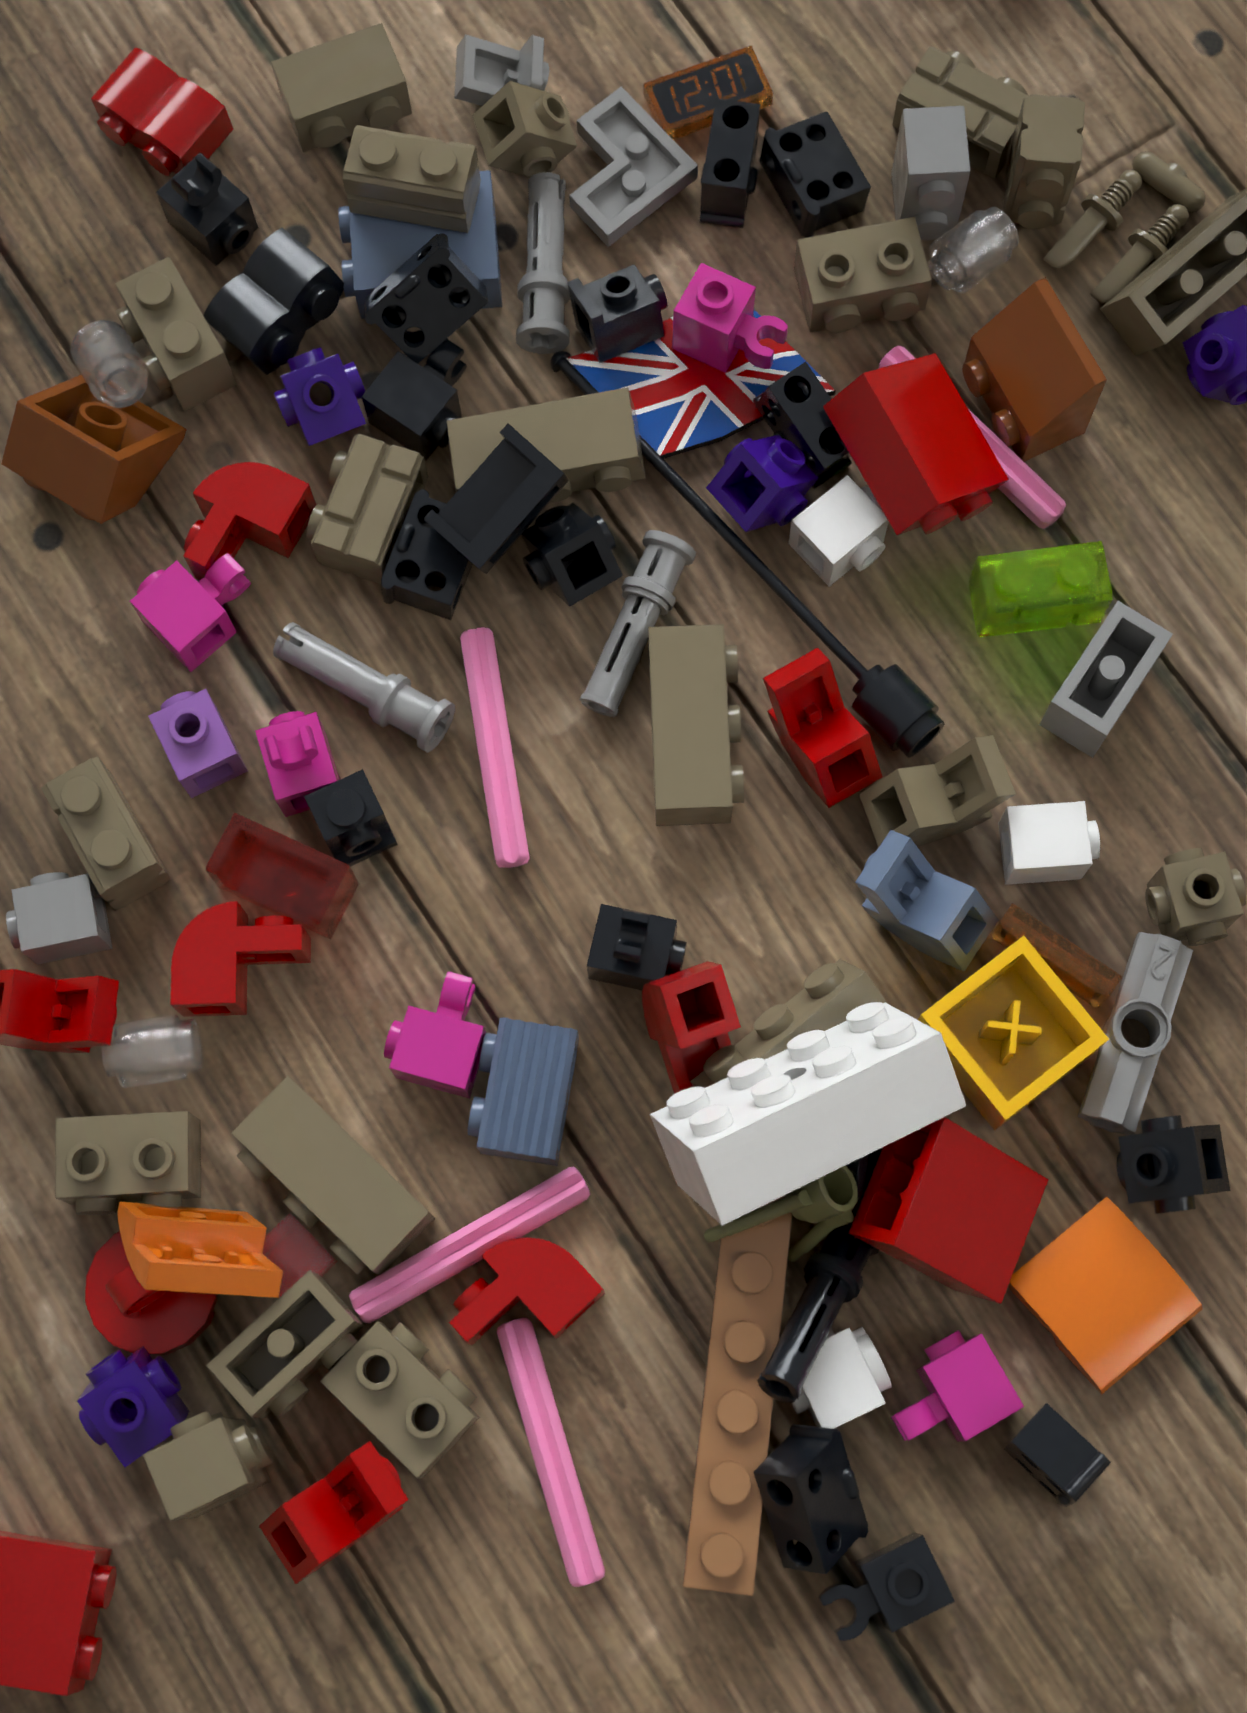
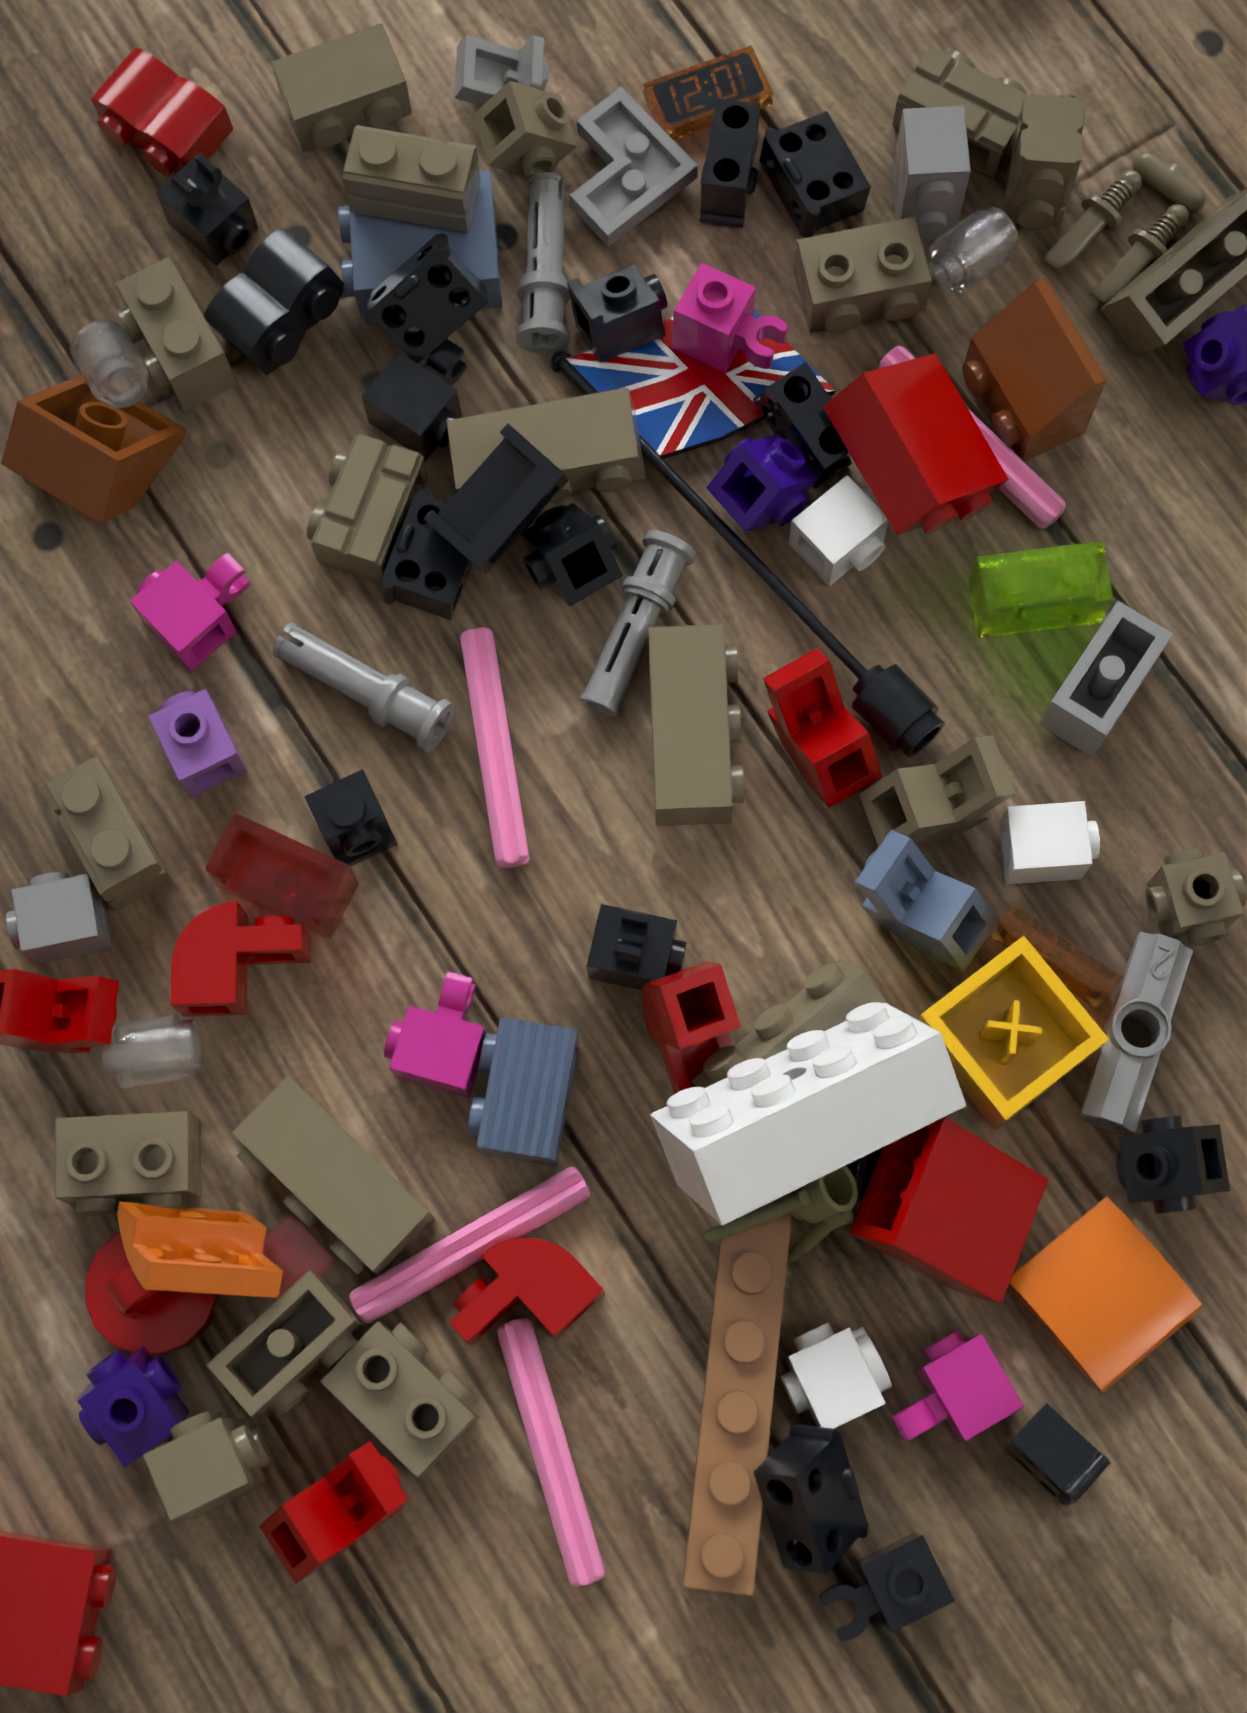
red brick [183,462,317,580] -> none
dark pink brick [255,711,340,817] -> none
dark purple brick [273,347,366,446] -> none
black pin [757,1210,879,1403] -> none

